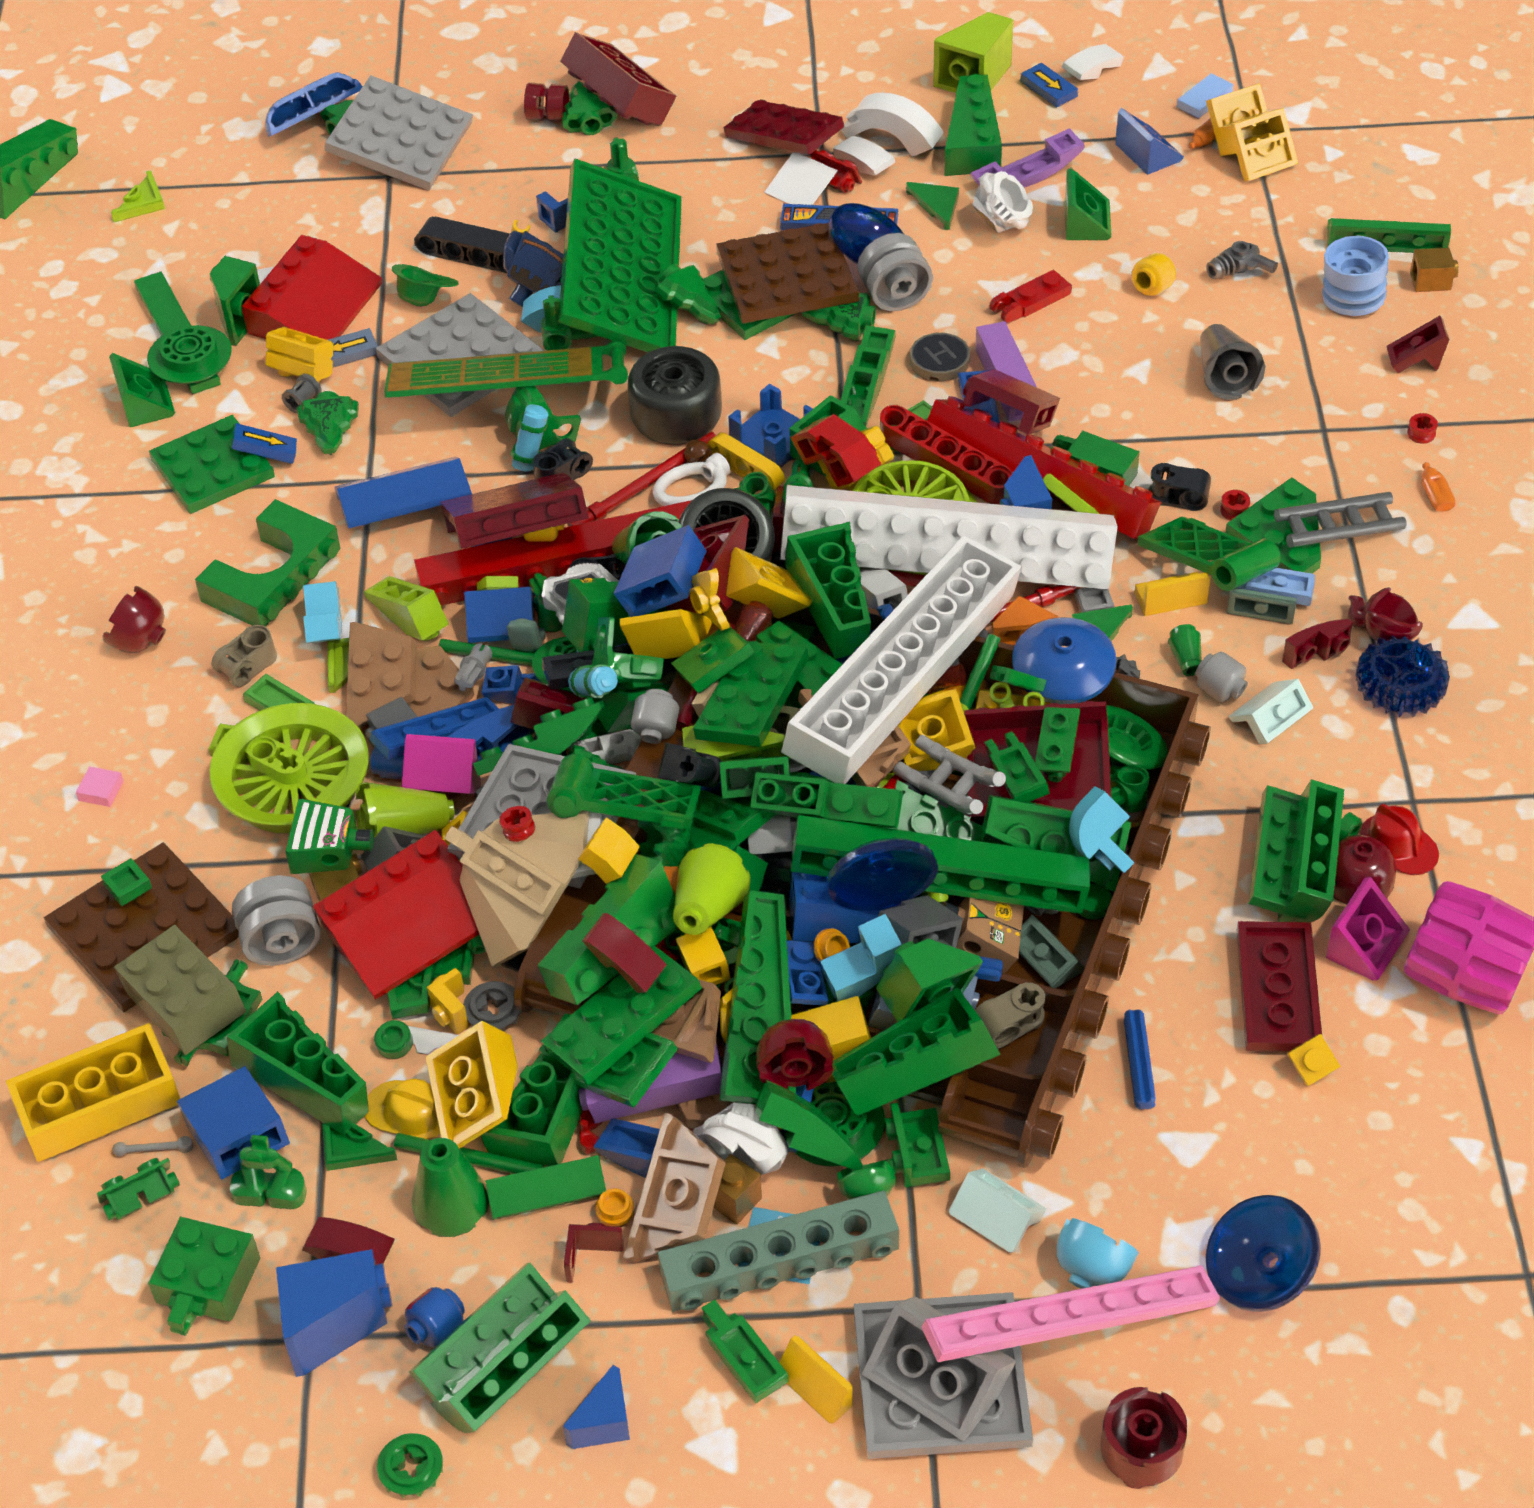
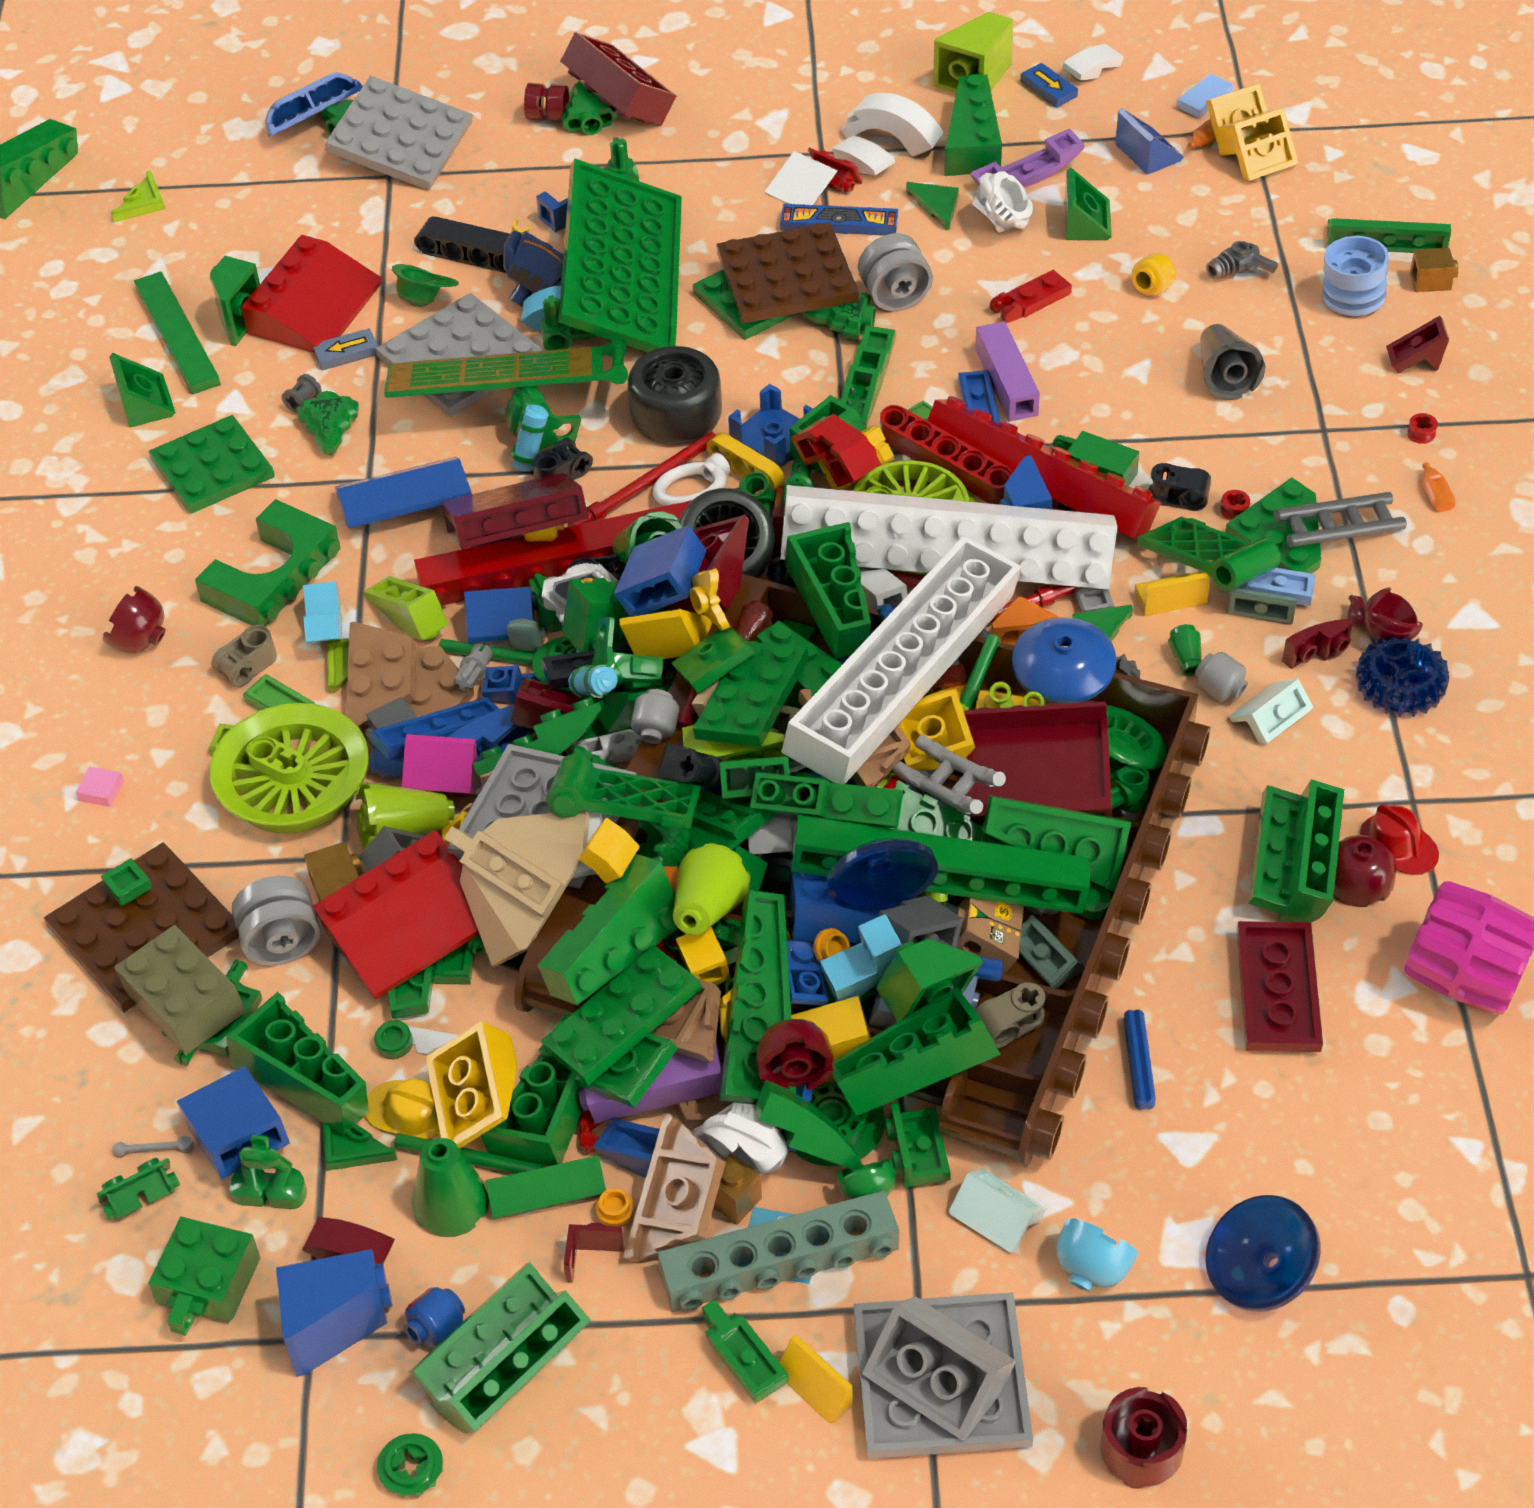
yellow brick [5,1023,181,1162] -> none
green wheel [147,325,232,384] -> none
blue tile [232,423,297,464] -> none
yellow brick [266,327,334,383] -> none
green torso [285,799,374,874] -> none
yellow bracket [427,968,469,1035] -> none
dark grey gear [463,981,522,1031] -> none
lime tile [477,576,518,591] -> none
red bush [499,806,535,842] -> none
blue slope [563,1365,630,1449] -> none
dark red slope [582,913,667,993] -> none
green rock [655,264,721,324] -> none
reddish brown hinge [684,440,712,463] -> none
dark red plate [723,99,845,155] -> none
yellow slope [726,547,812,619] -> none
clear blue dish [829,203,904,265] -> none
tile [910,333,970,381] -> none
bright pink tile [921,1265,1220,1362] -> none
dark red panel [963,369,1061,435] -> none
green hinge [984,731,1050,802] -> none
green tile [990,665,1047,693] -> none
green hinge [1035,707,1080,782] -> none
lime tile [1043,474,1099,514] -> none
medium azure brick [1069,786,1134,873] -> none
yellow plate [1286,1034,1341,1086] -> none
dark pink slope [1326,877,1410,981] -> none
green tile [1339,812,1362,841] -> none

